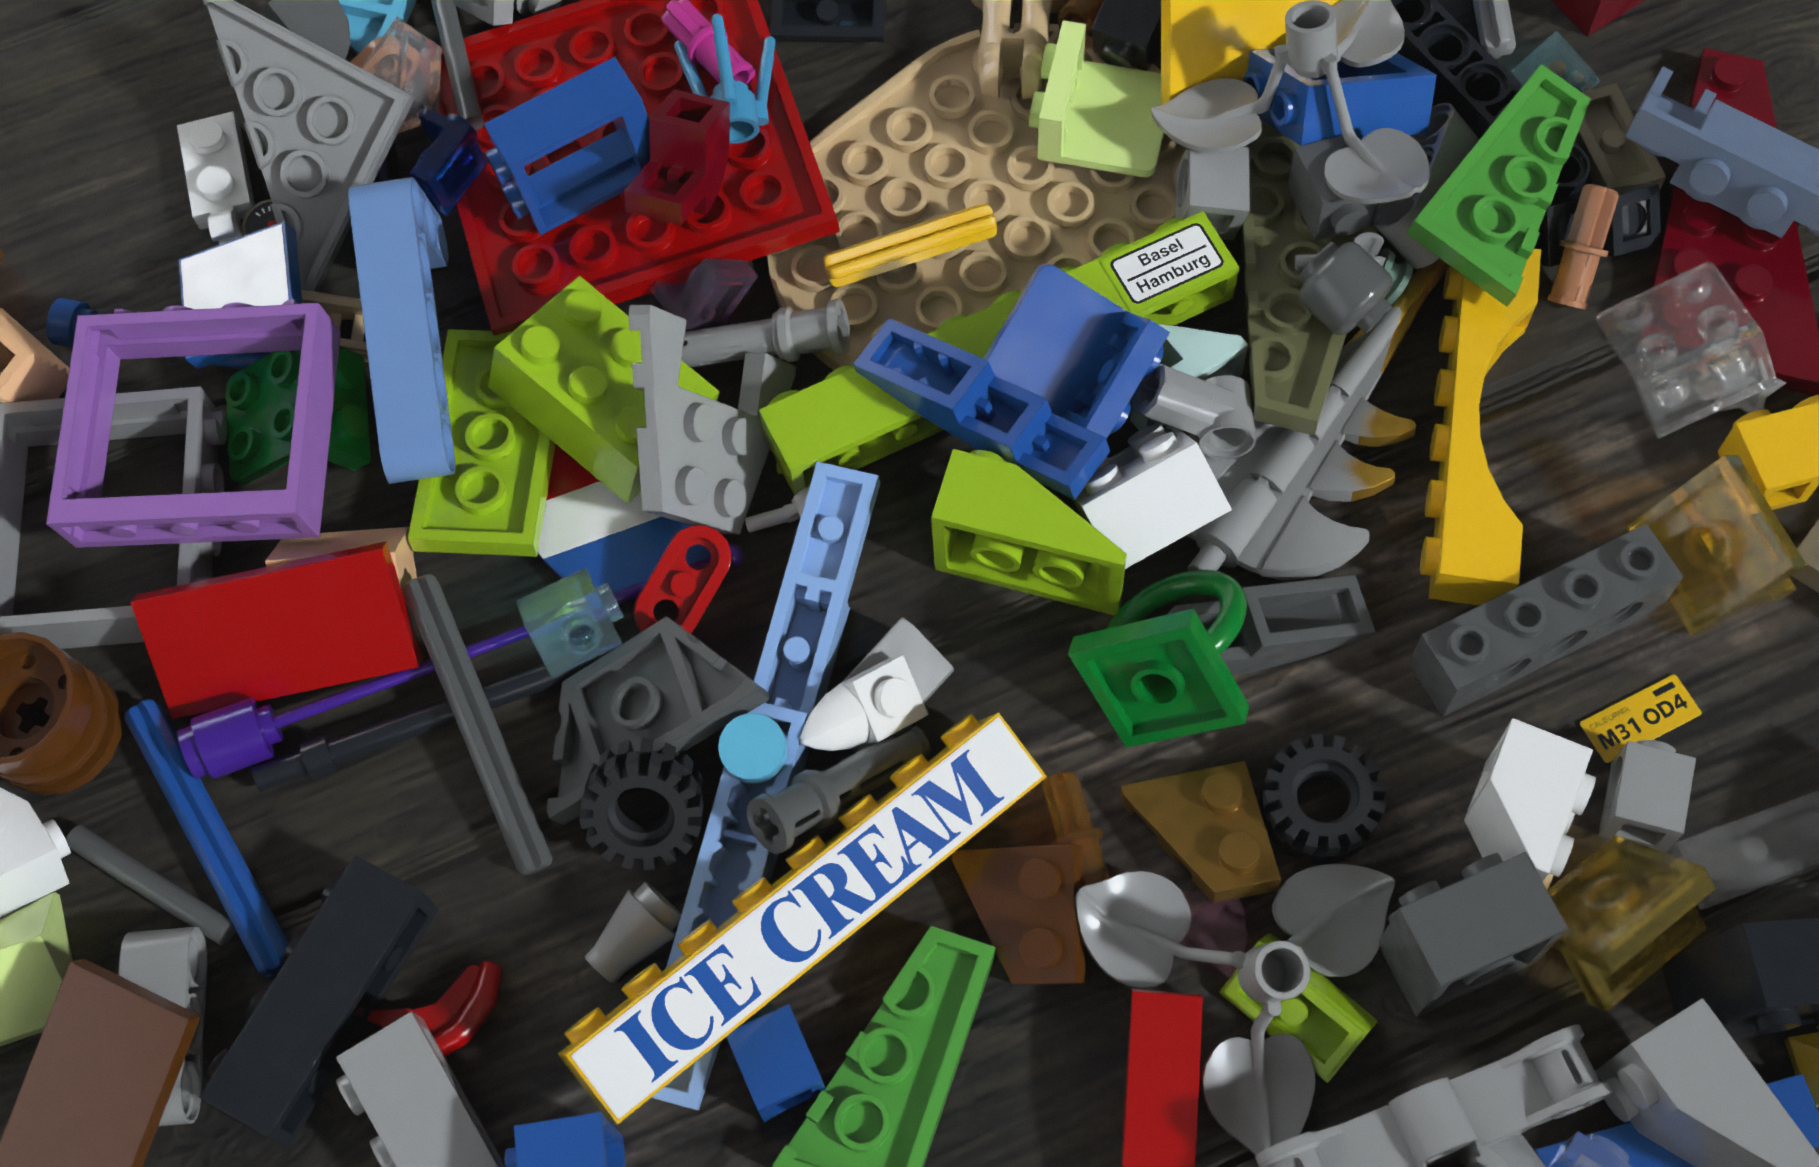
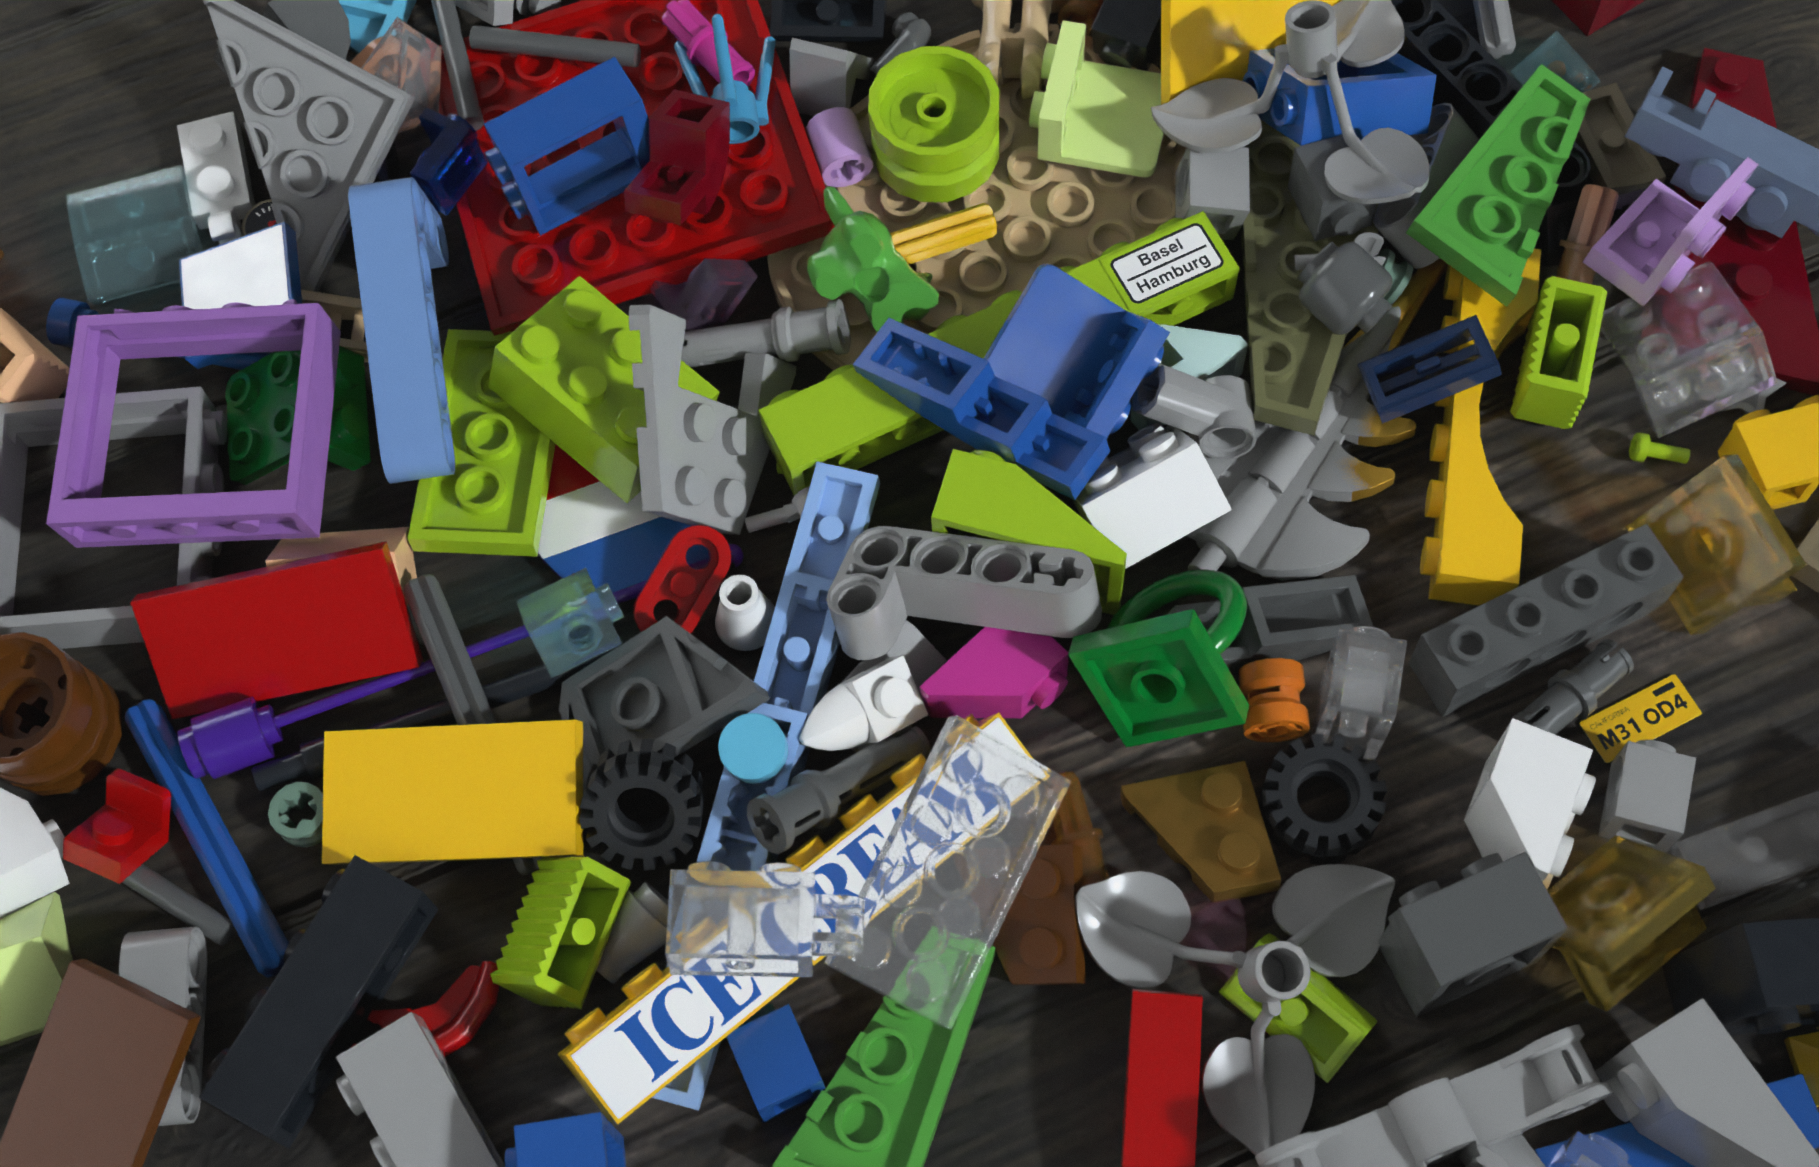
none -> red bracket [63,768,171,884]
none -> clear light blue slope [66,165,203,305]
none -> sand green bush [268,782,323,848]
none -> yellow tile [322,720,583,865]
none -> dark grey bar [469,25,641,67]
none -> lime brick [490,857,631,1009]
none -> clear brick [665,861,865,977]
none -> white cone [715,575,775,651]
none -> light grey slope [789,38,874,116]
none -> lavender piece [806,107,873,187]
none -> bright green animal [807,186,939,332]
none -> clear plate [824,715,1071,1030]
none -> light grey beam [826,526,1102,660]
none -> lime wheel [868,46,999,202]
none -> dark grey arm [869,12,932,77]
none -> dark pink slope [919,627,1069,719]
none -> orange wheel [1238,658,1310,742]
none -> clear brick [1312,626,1407,760]
none -> dark blue tile [1357,315,1502,424]
none -> lime brick [1510,276,1607,429]
none -> dark grey pin [1511,639,1634,735]
none -> lavender bracket [1583,157,1759,306]
none -> lime piece [1629,432,1690,464]

